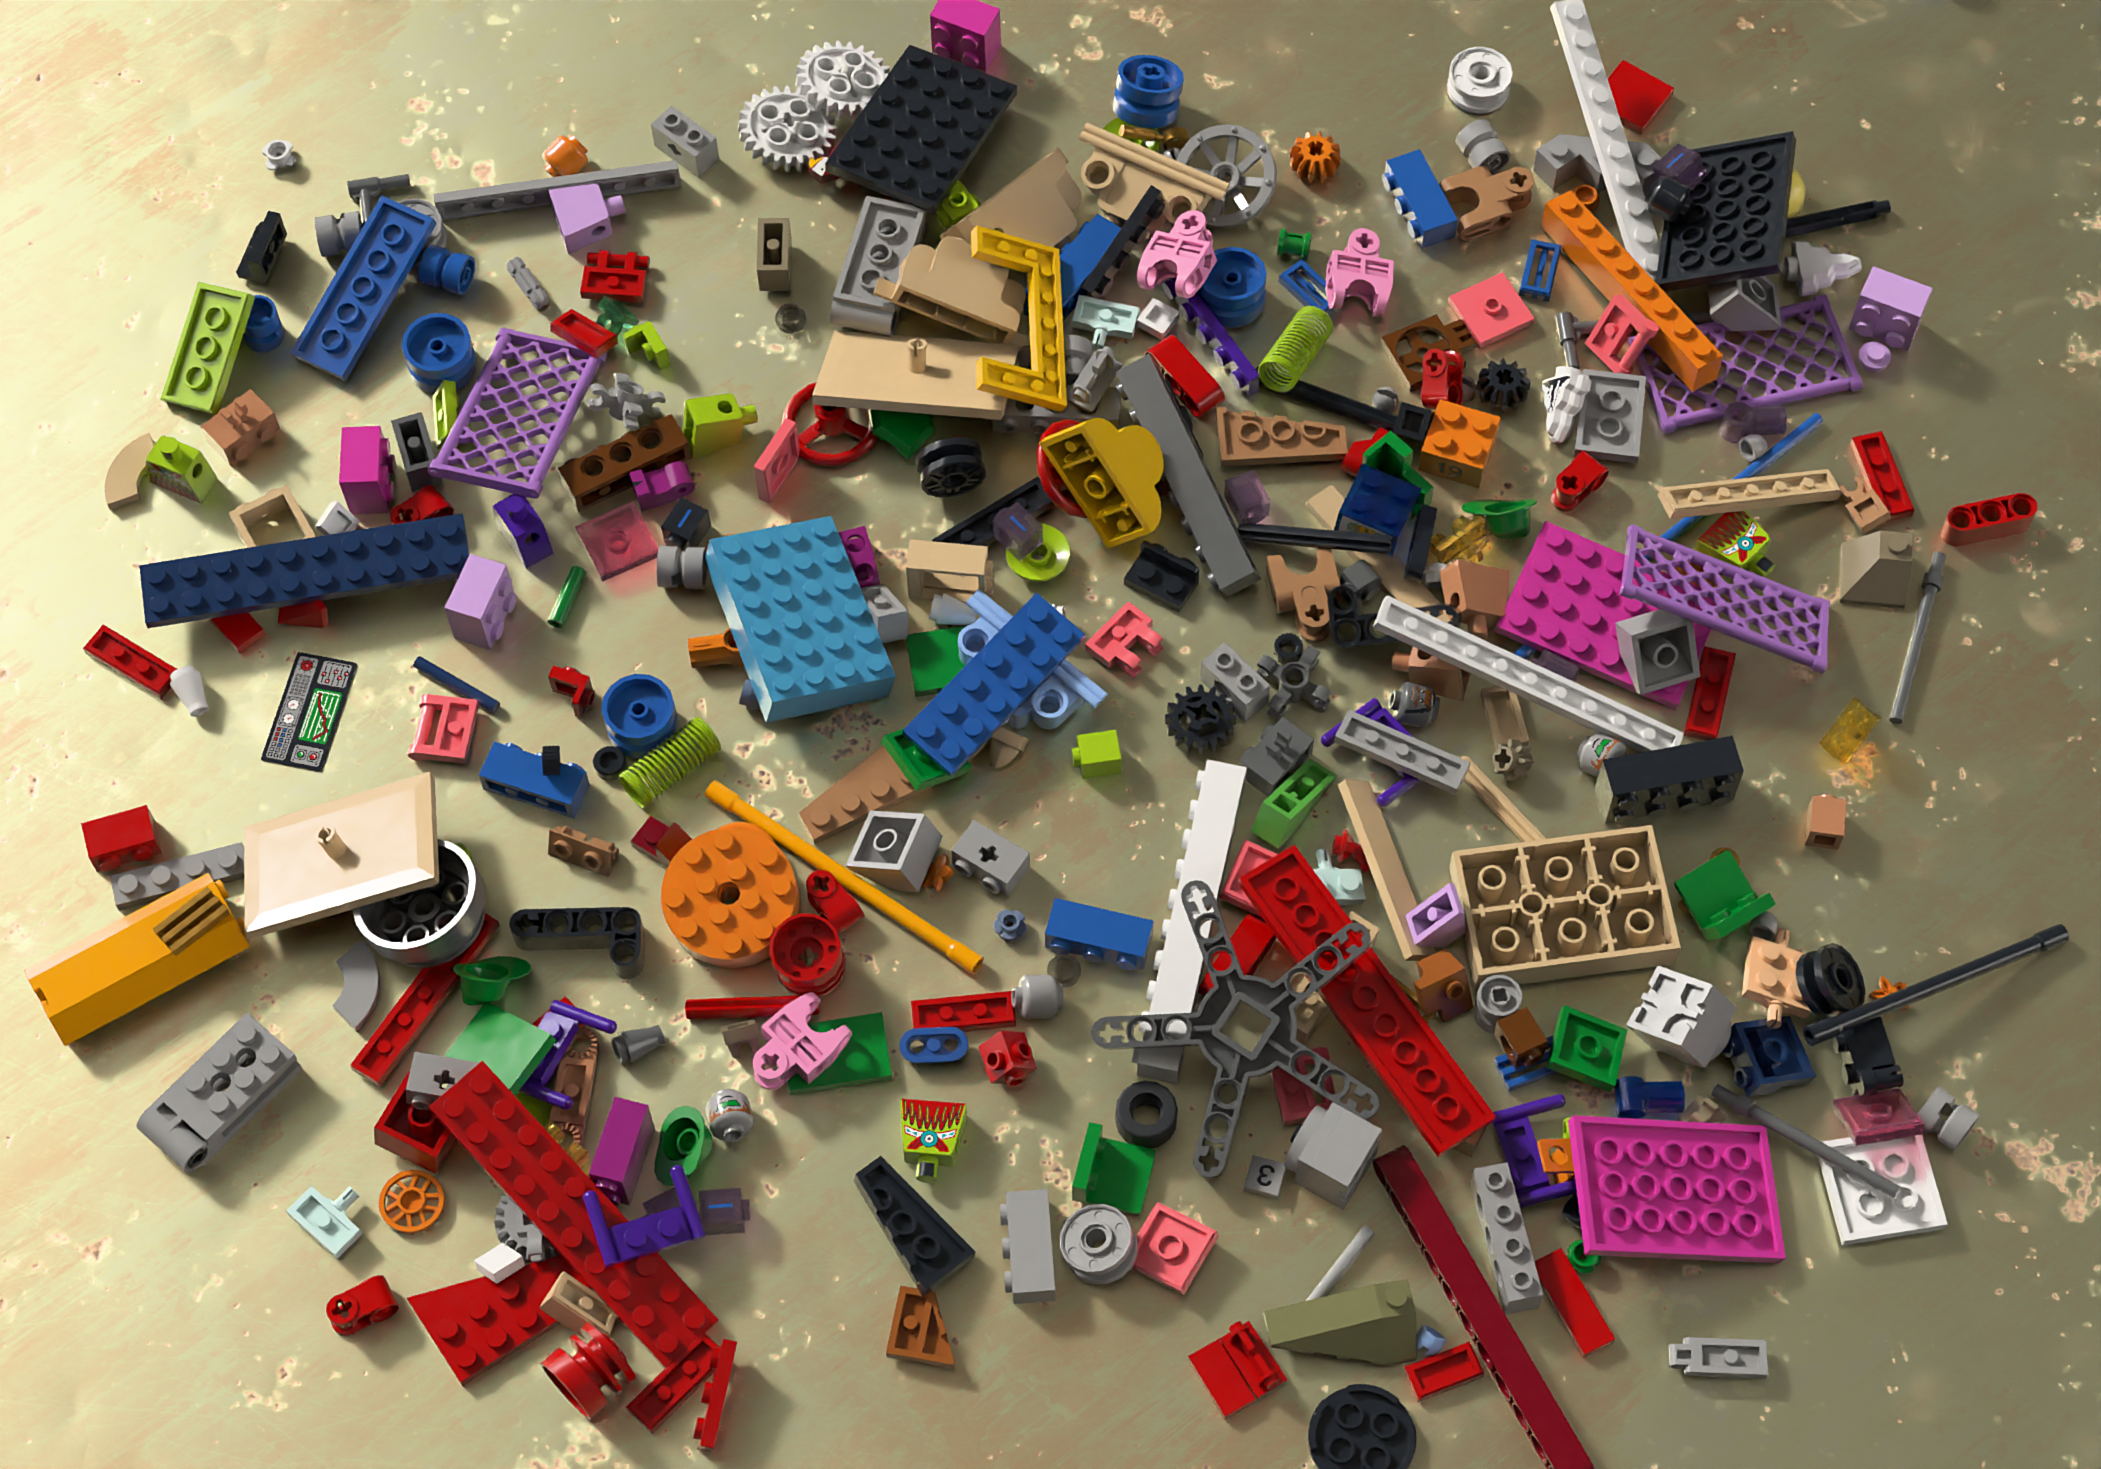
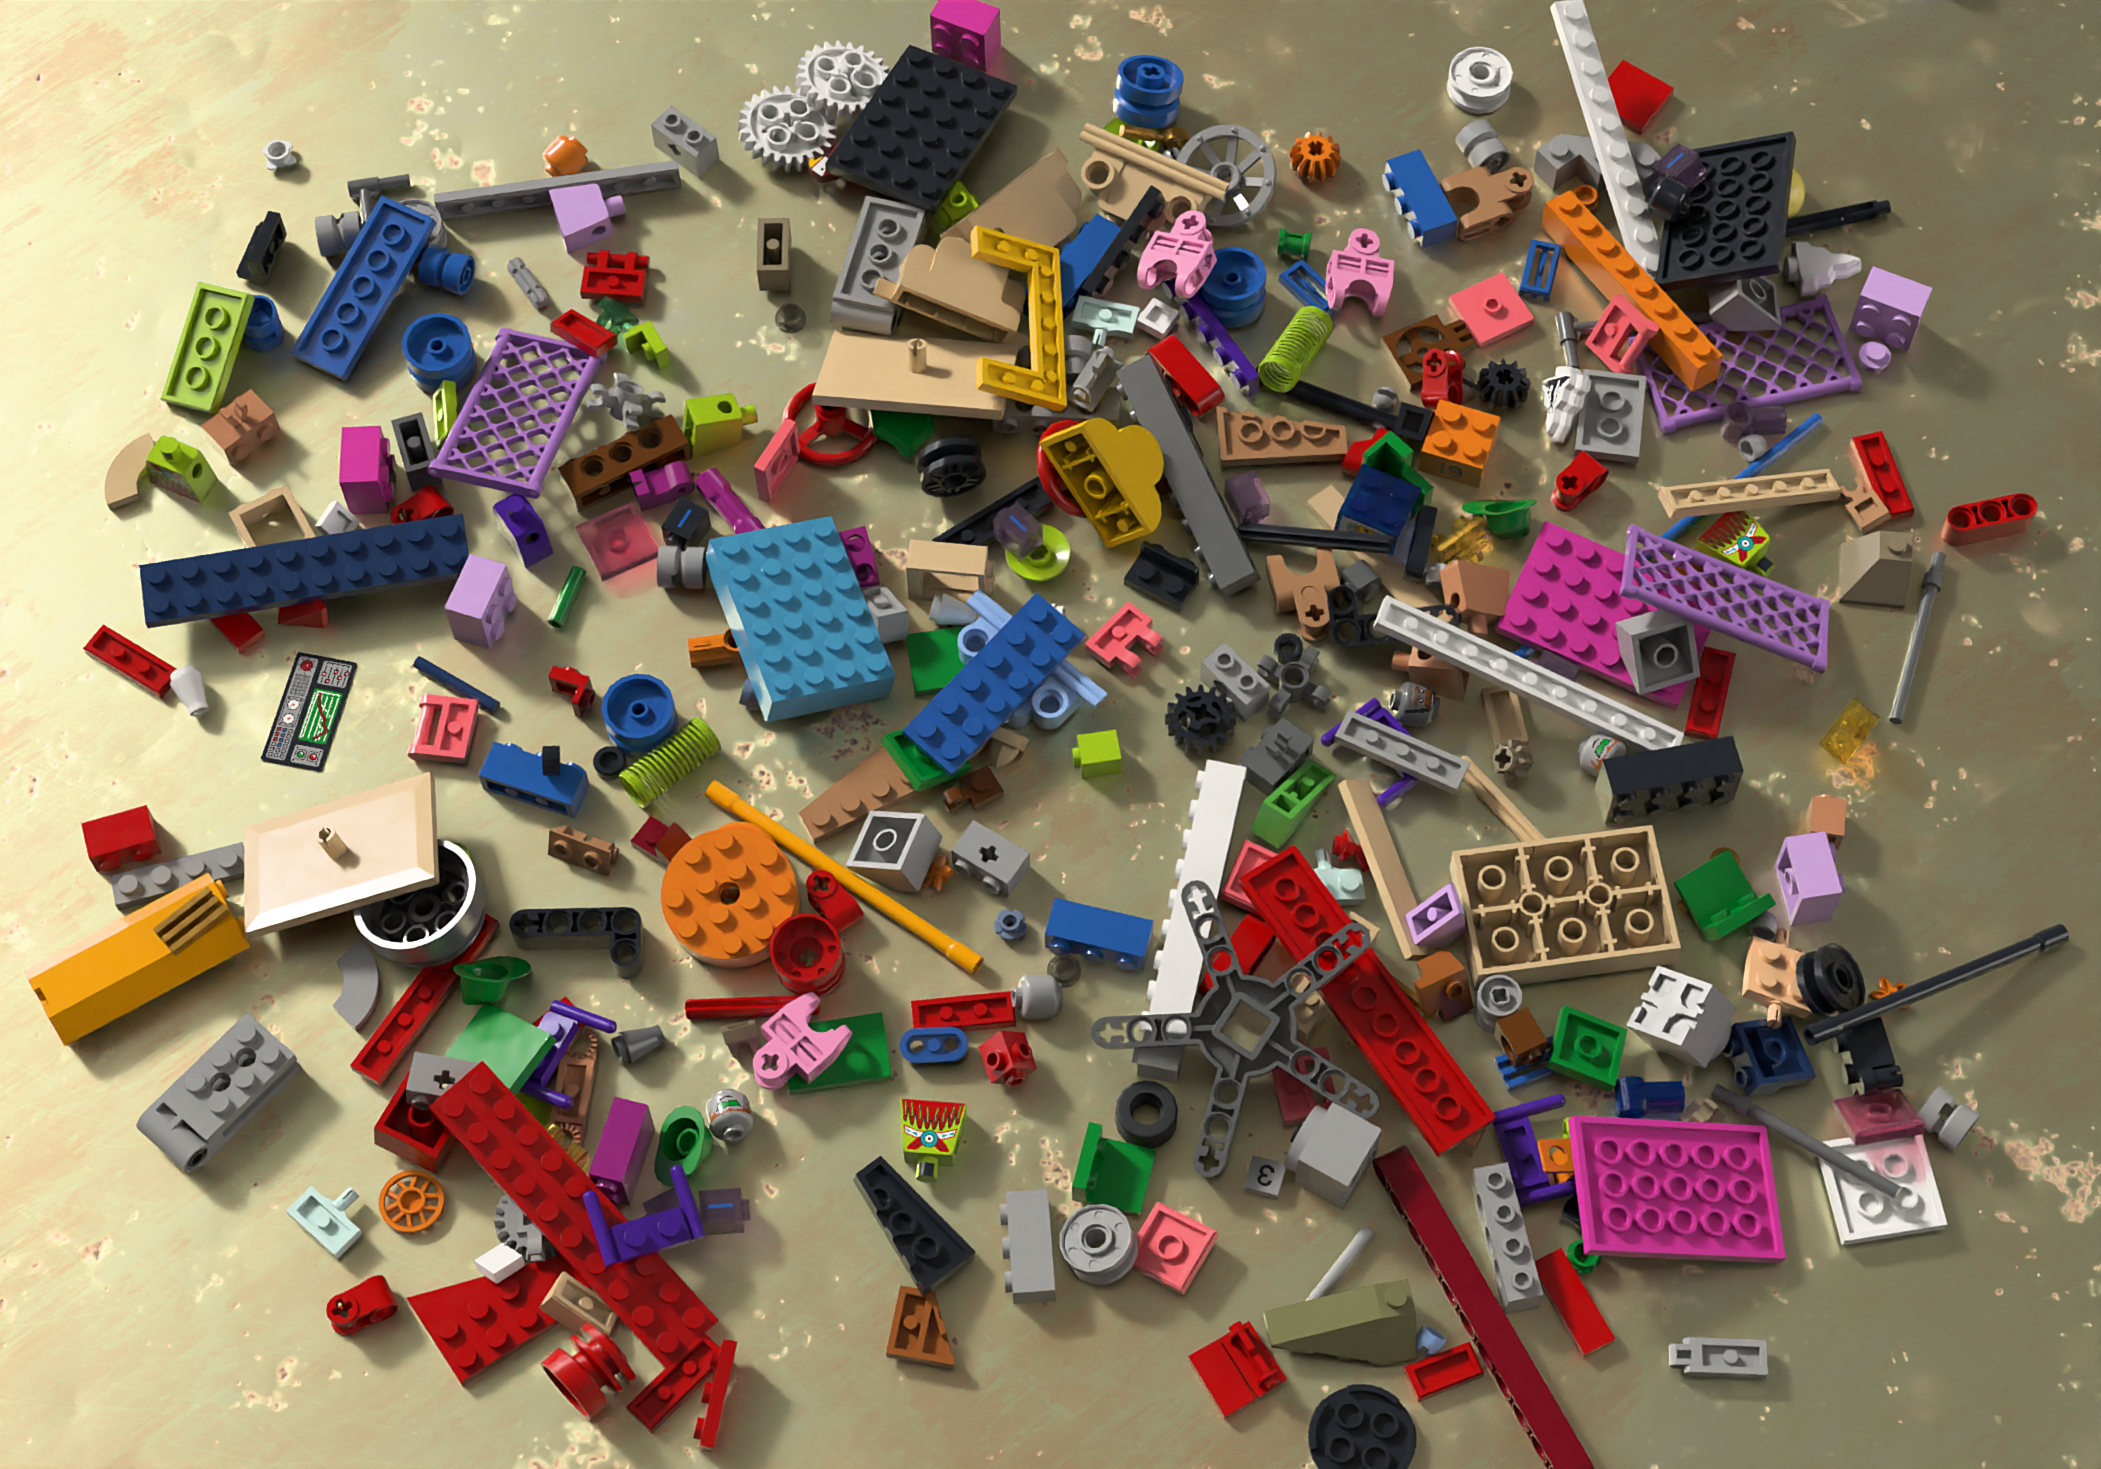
none -> magenta axle [695,468,766,534]
none -> reddish brown plate [943,765,1004,813]
none -> lavender brick [1775,831,1845,926]

